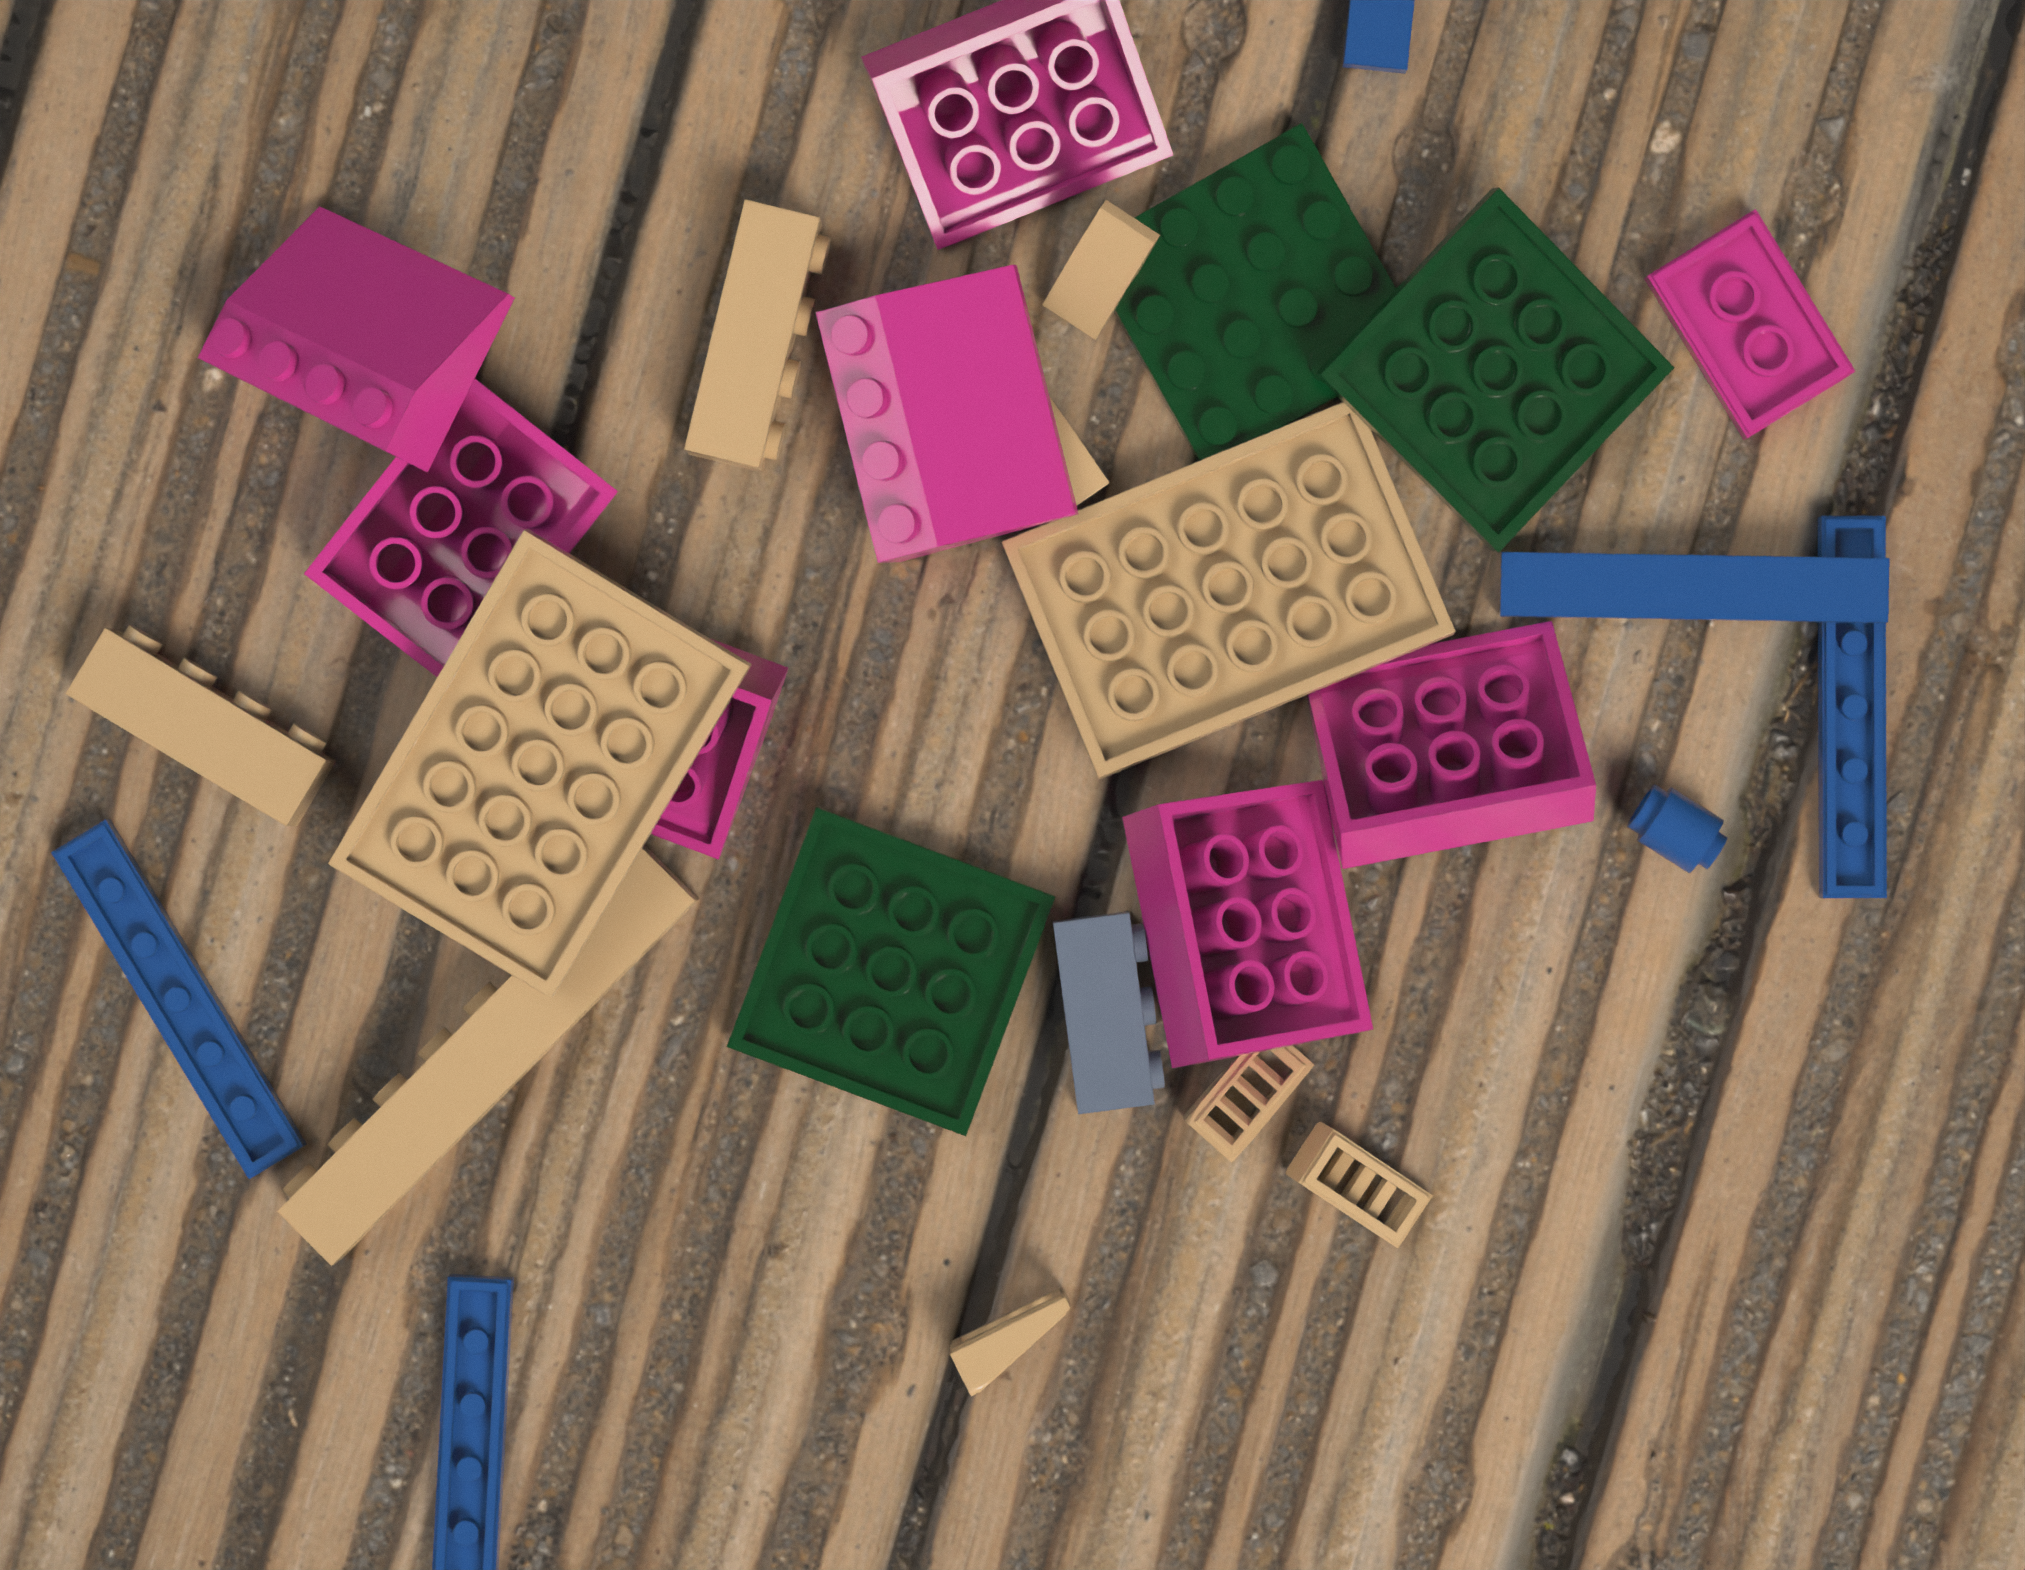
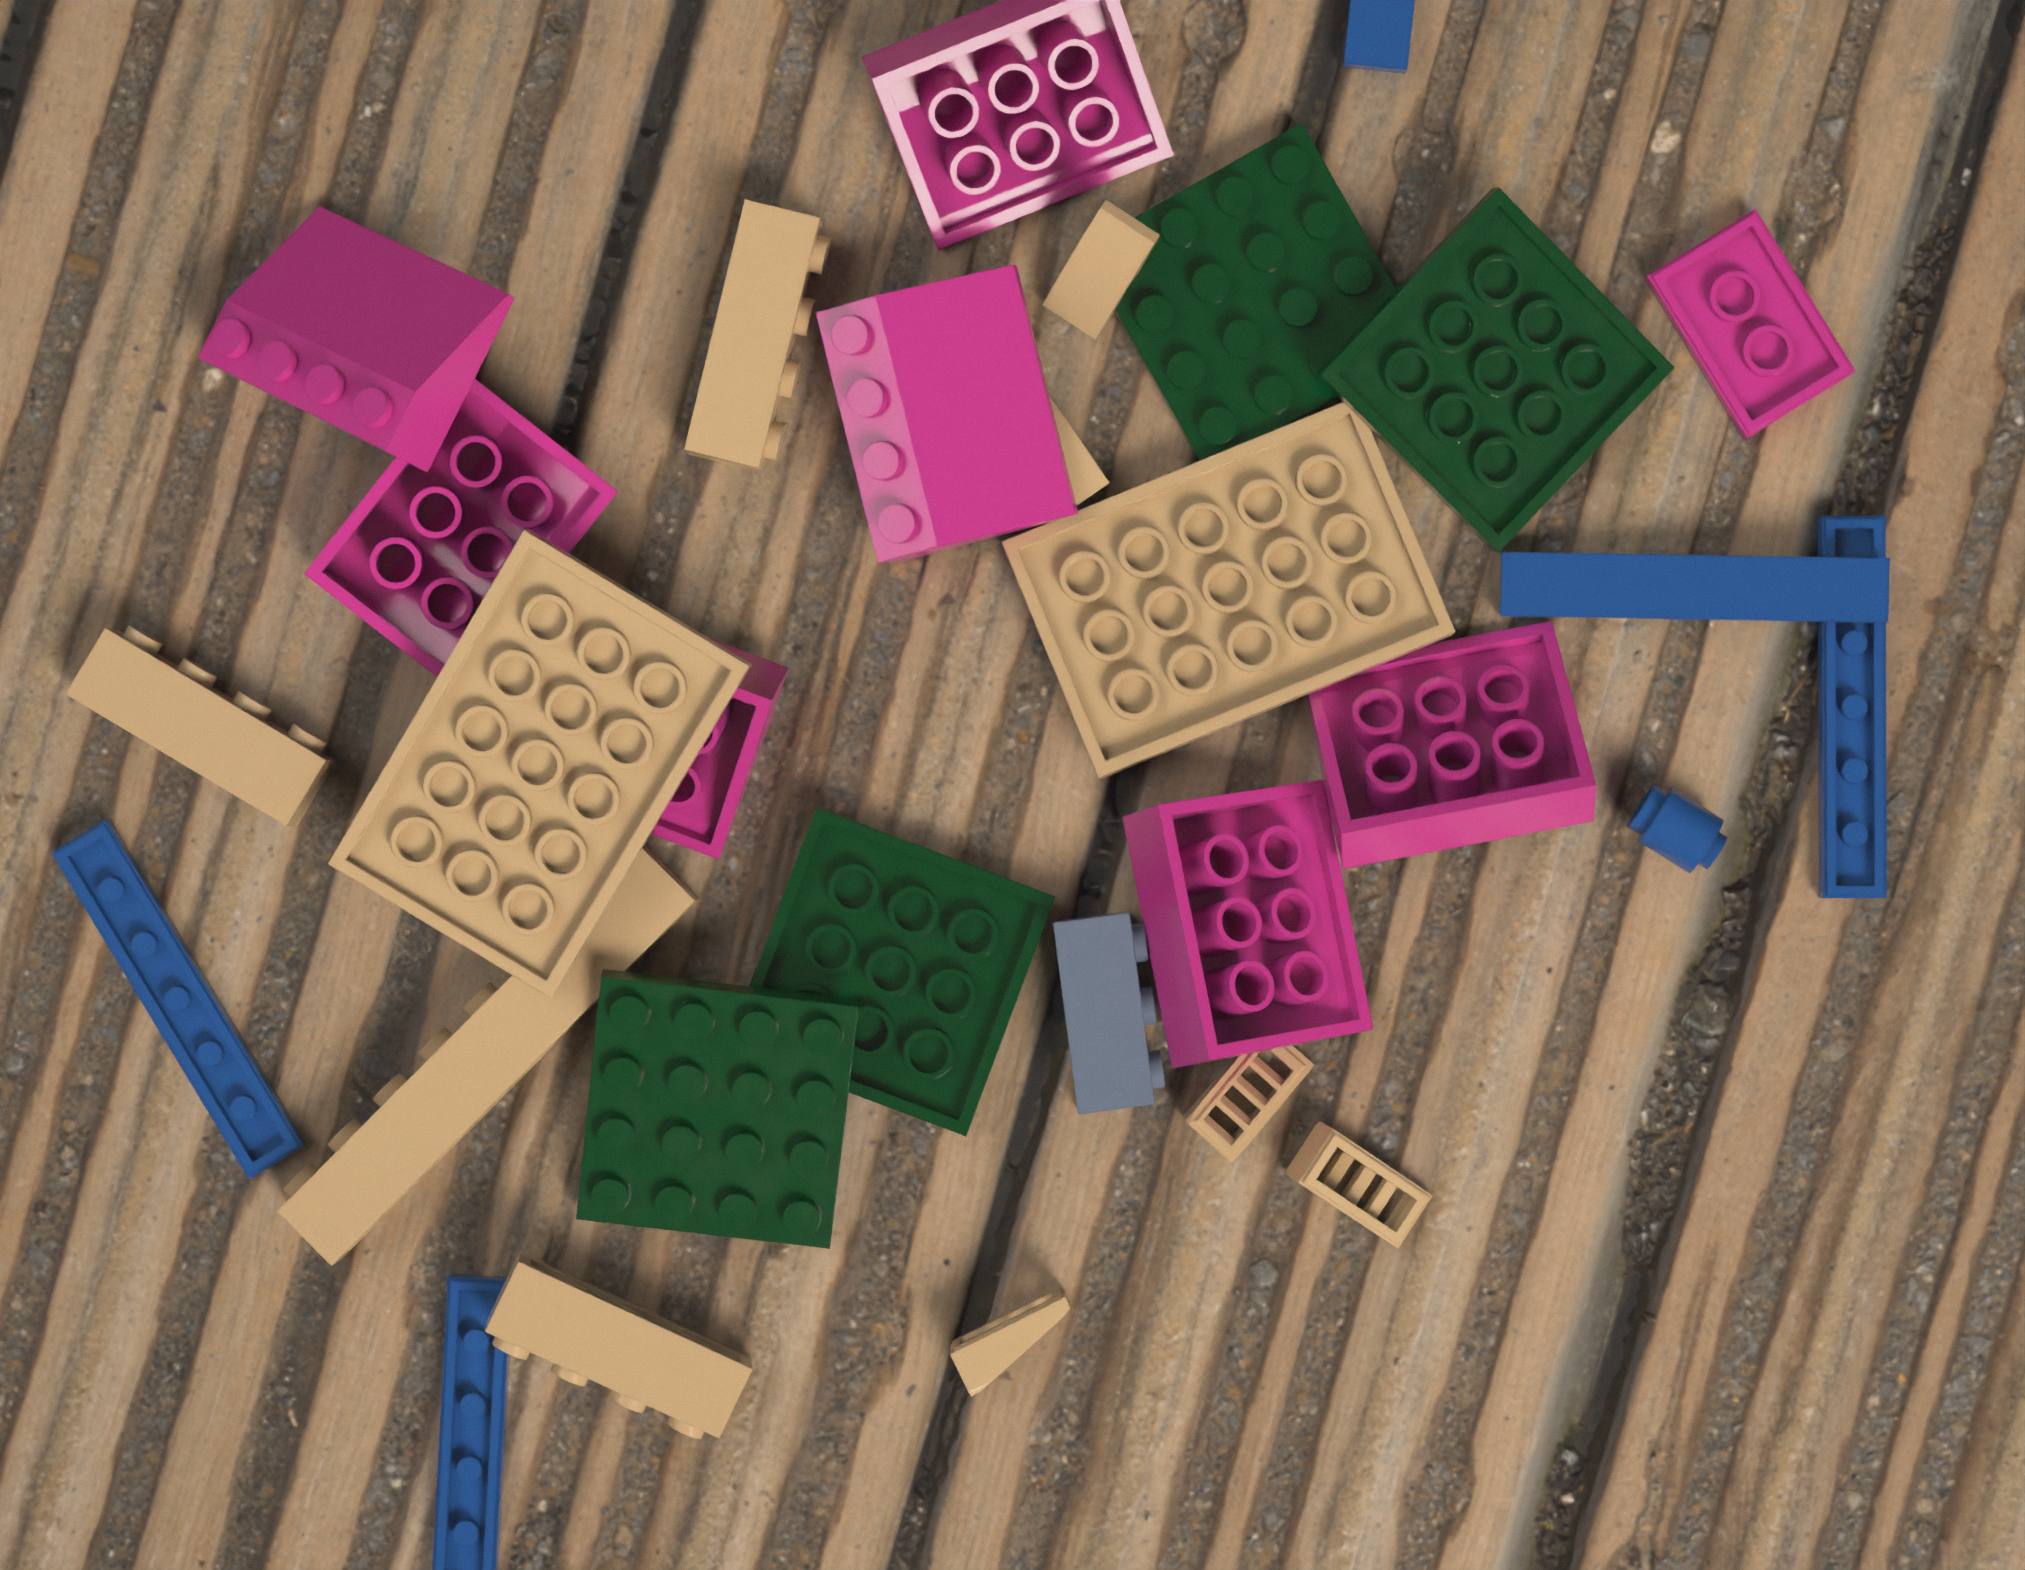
none -> tan brick [485,1252,753,1439]
none -> dark green plate [576,969,860,1249]

